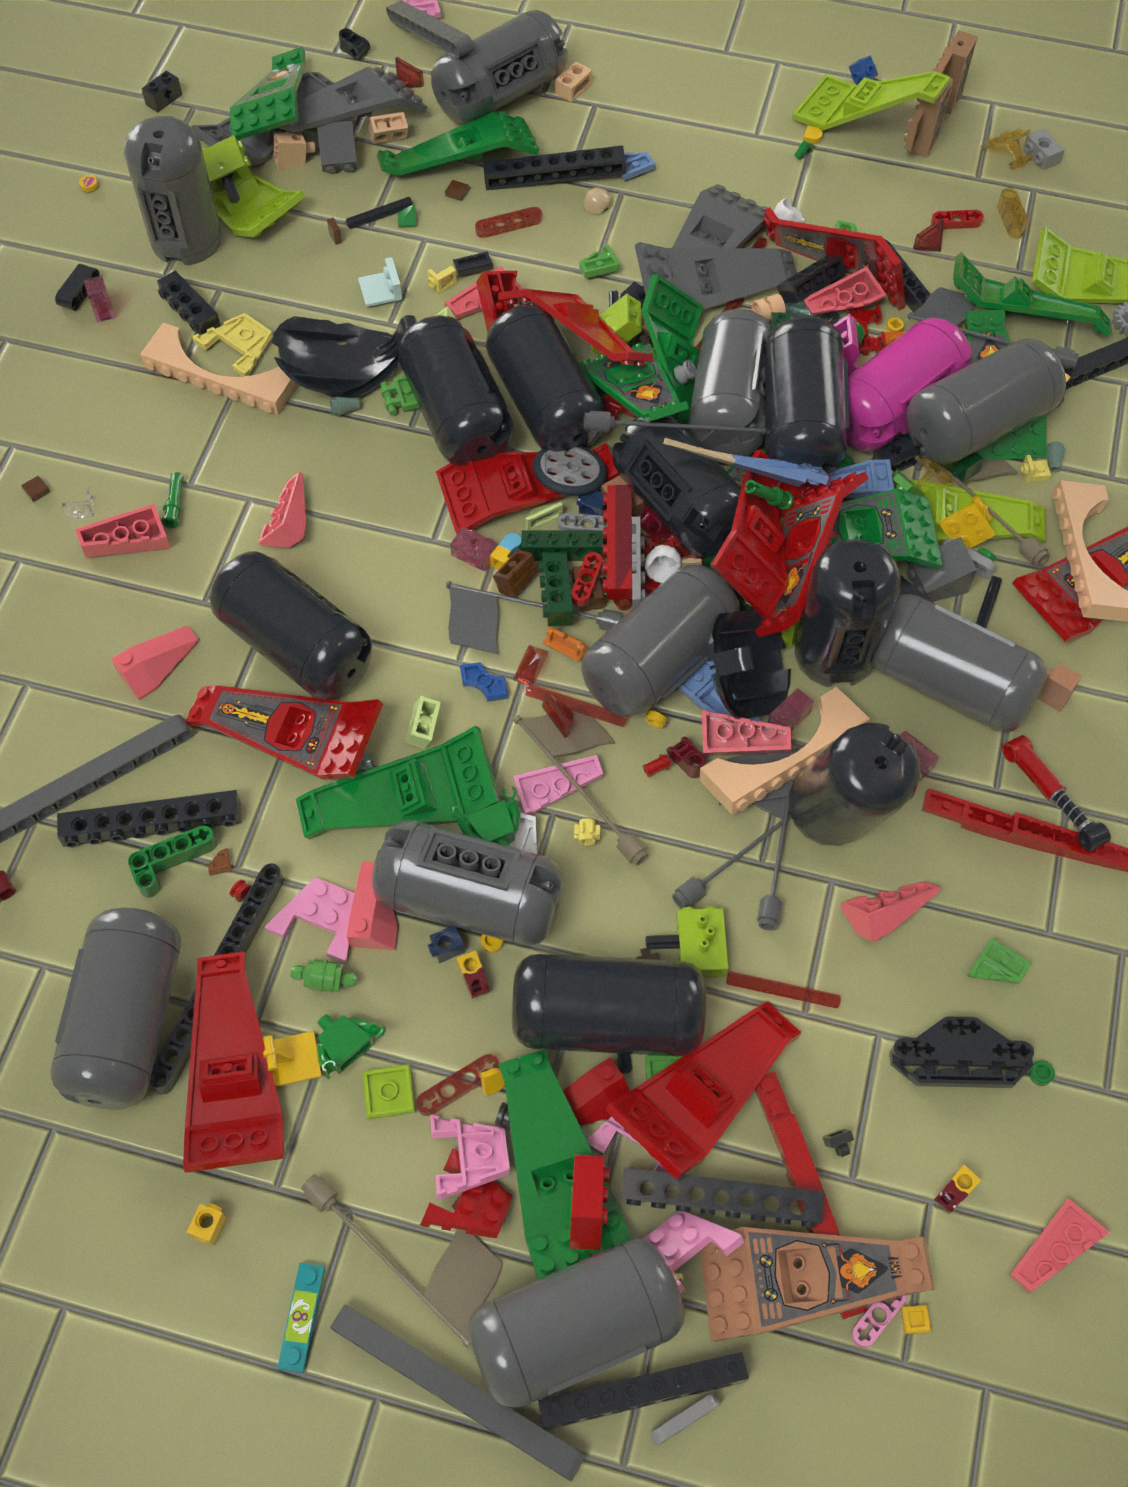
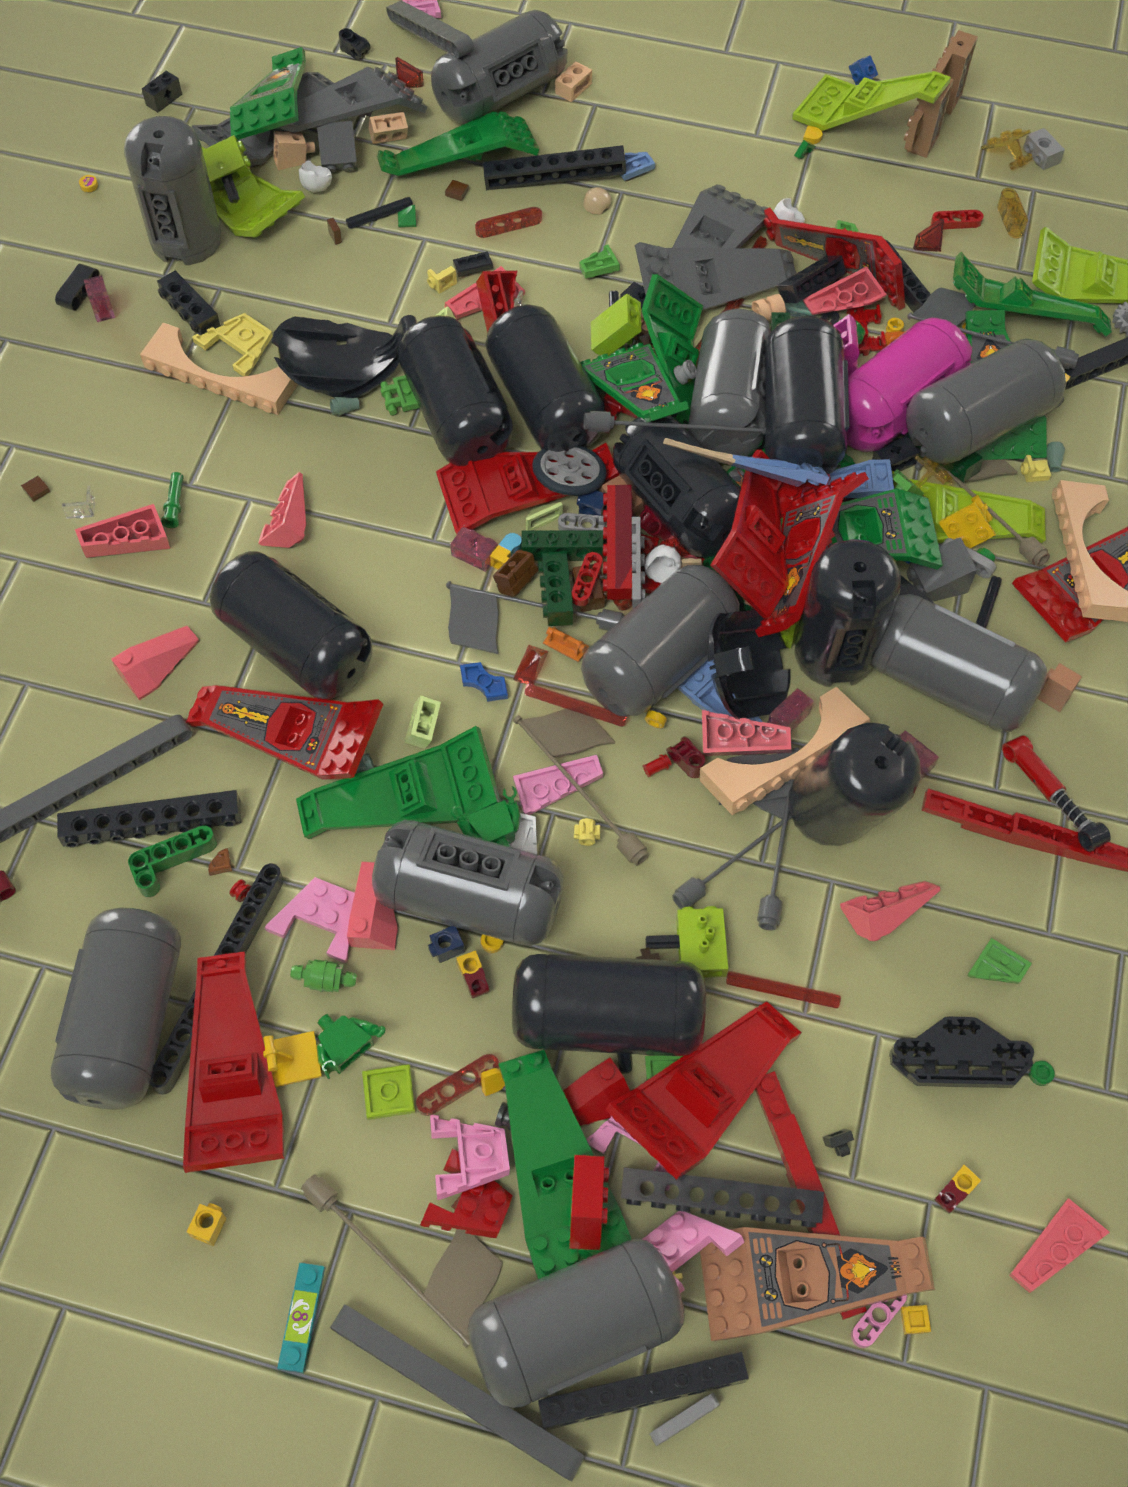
light aqua bracket [358,257,402,307] -> none
red wing [498,288,653,366] -> none
clear red slope [542,693,574,738] -> none
green pin [745,480,794,510] -> none
none -> white hair [298,160,332,193]

